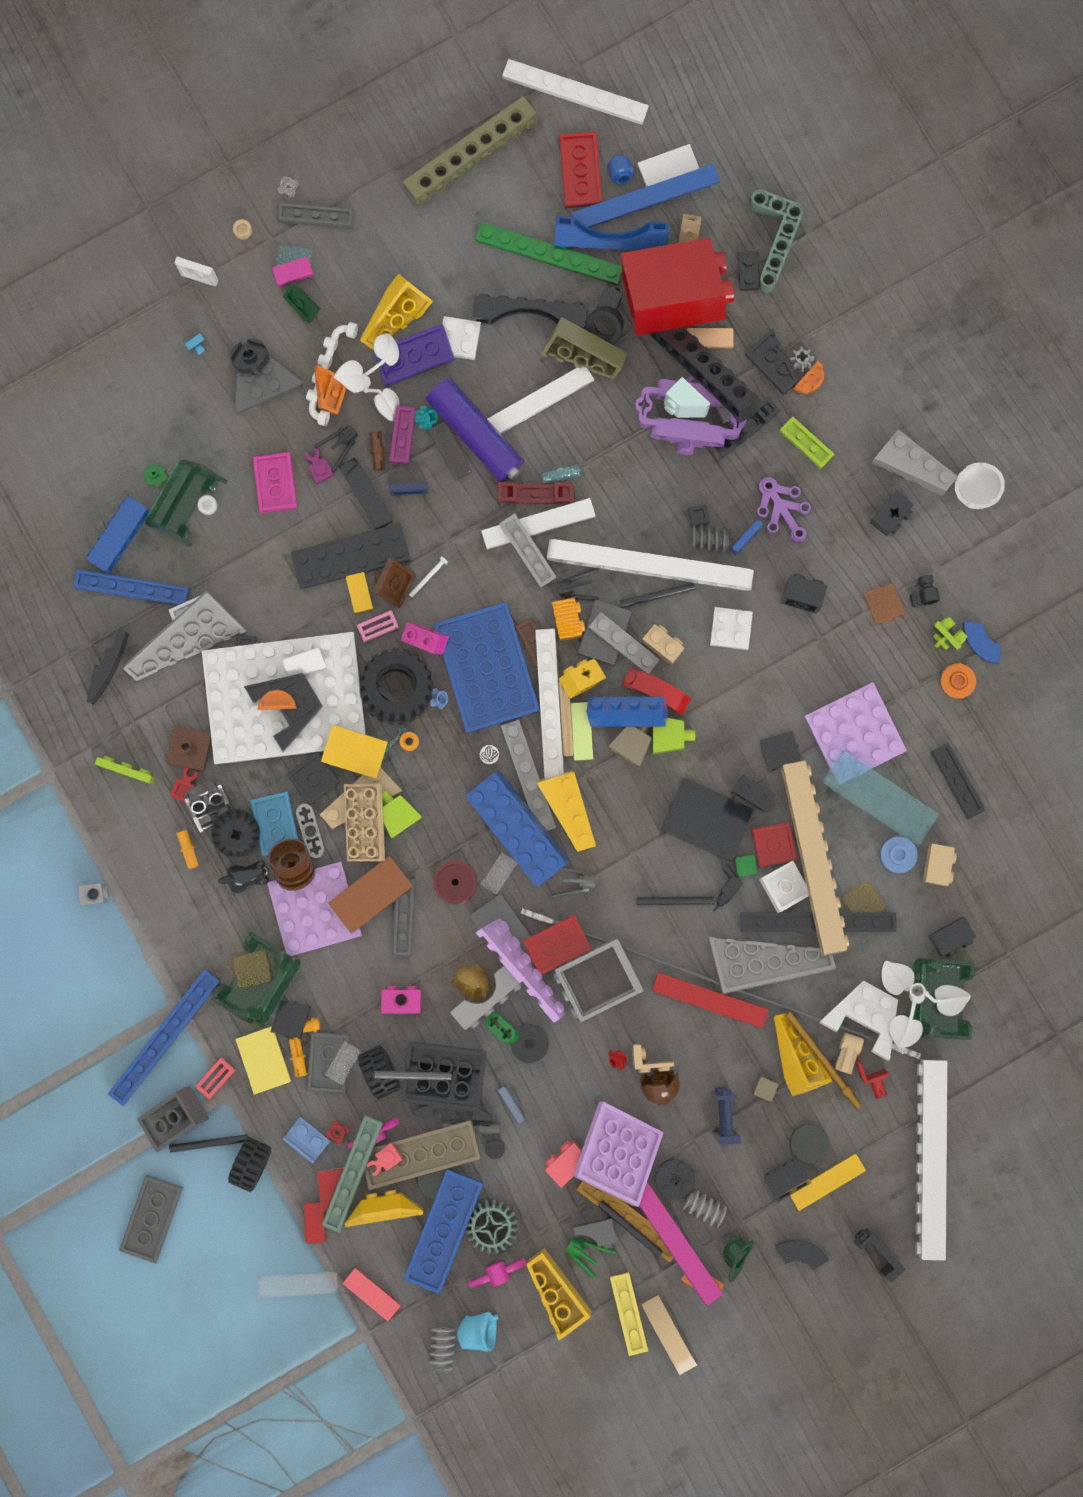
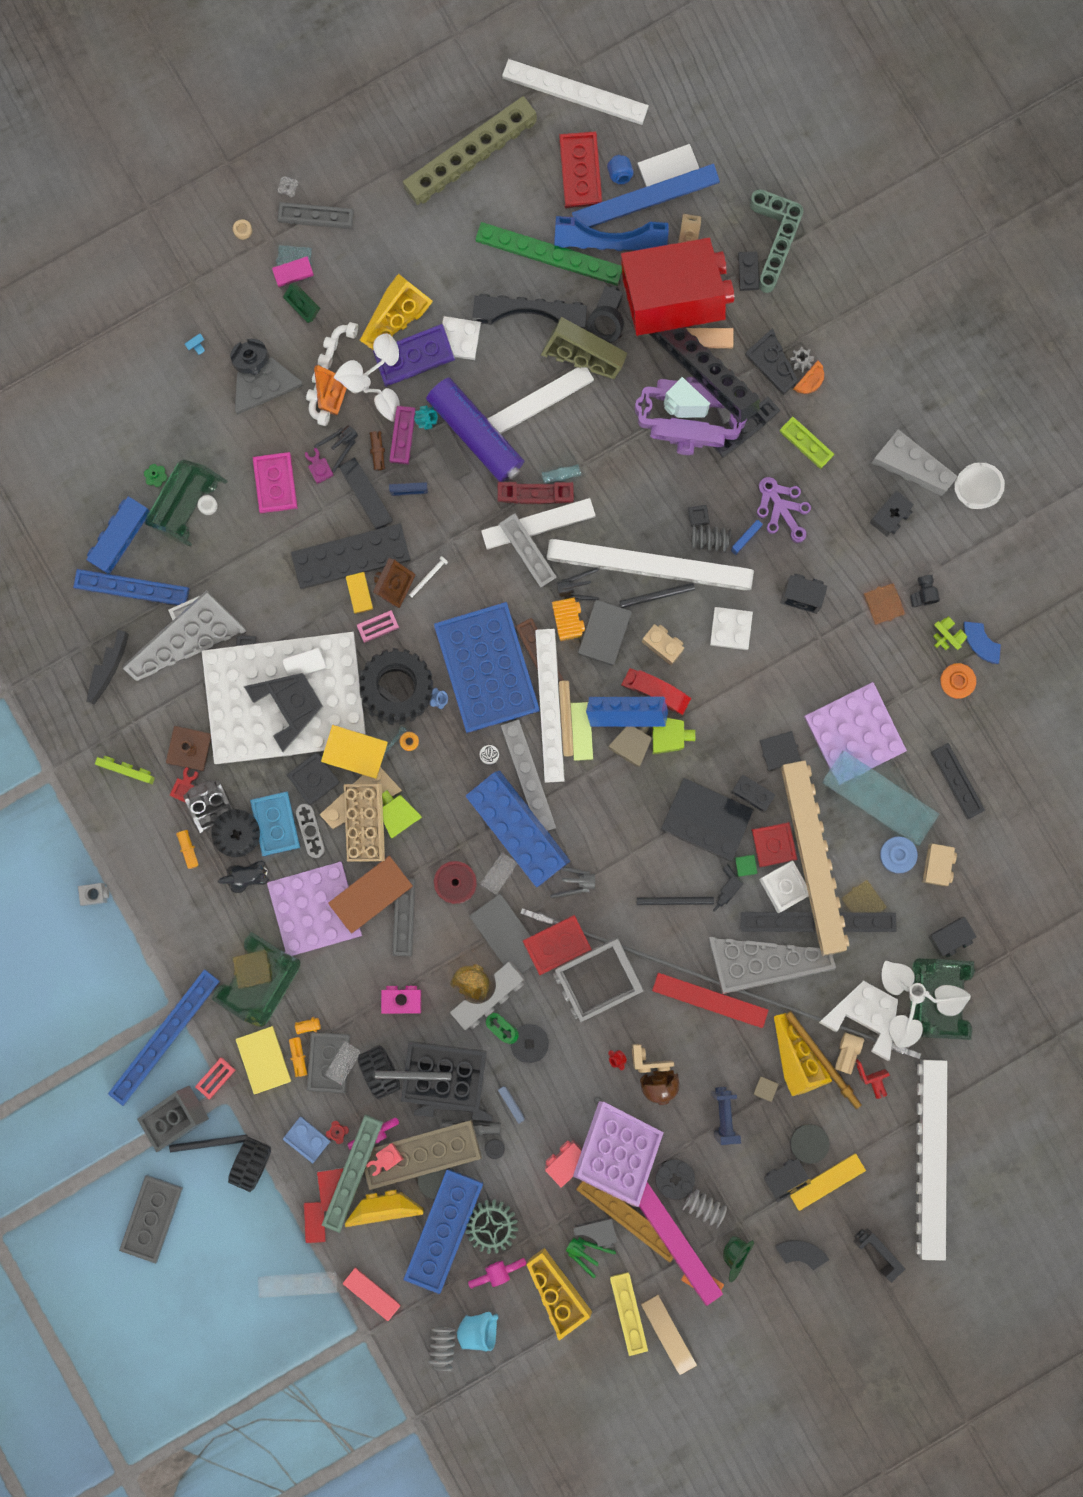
white tile [175,257,218,286] -> none
orange tile [257,690,297,710] -> none
reddish brown wheel [268,839,316,891] -> none
black piece [270,1000,311,1039] -> none
dark pink brick [401,623,449,654] -> none
lavender wing [476,918,566,1023] -> none
yellow wedge [536,770,596,852] -> none
yellow brick [559,658,606,699] -> none
light grey plate [588,612,660,674] -> none
black bar [598,1200,663,1258] -> none

